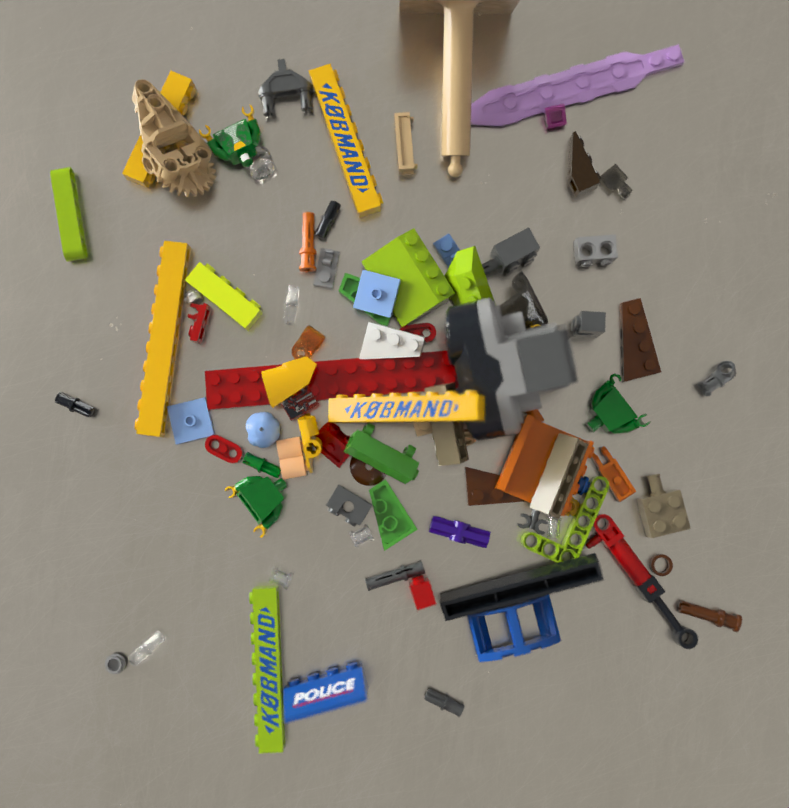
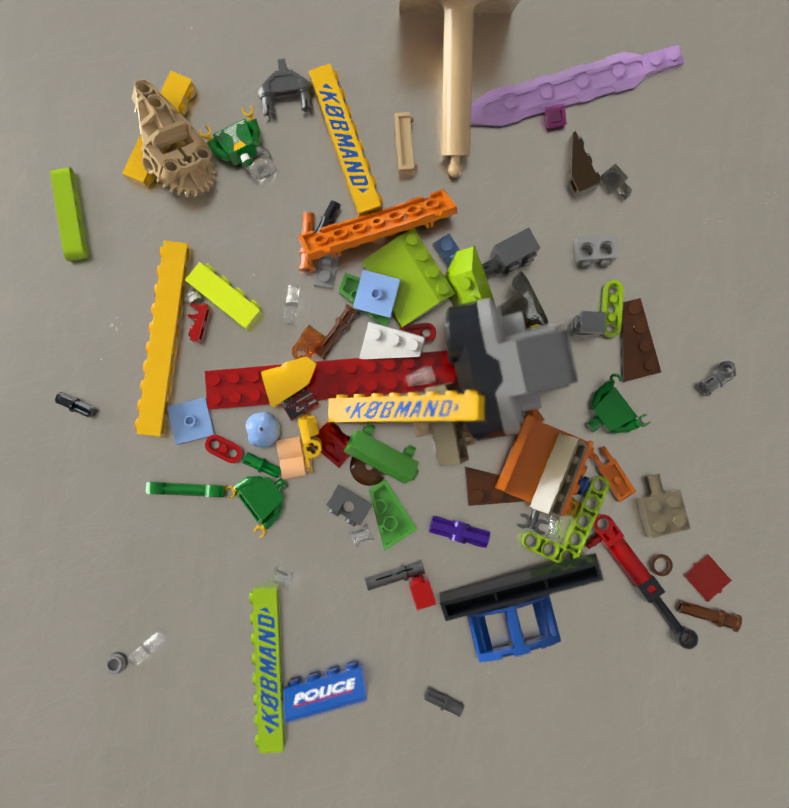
none -> green piece [145,482,225,498]
none -> orange piece [298,189,458,261]
none -> reddish brown pin [315,304,360,359]
none -> clear cone [406,365,436,387]
none -> lime plate [601,280,624,338]
none -> clear red piece [684,554,732,602]

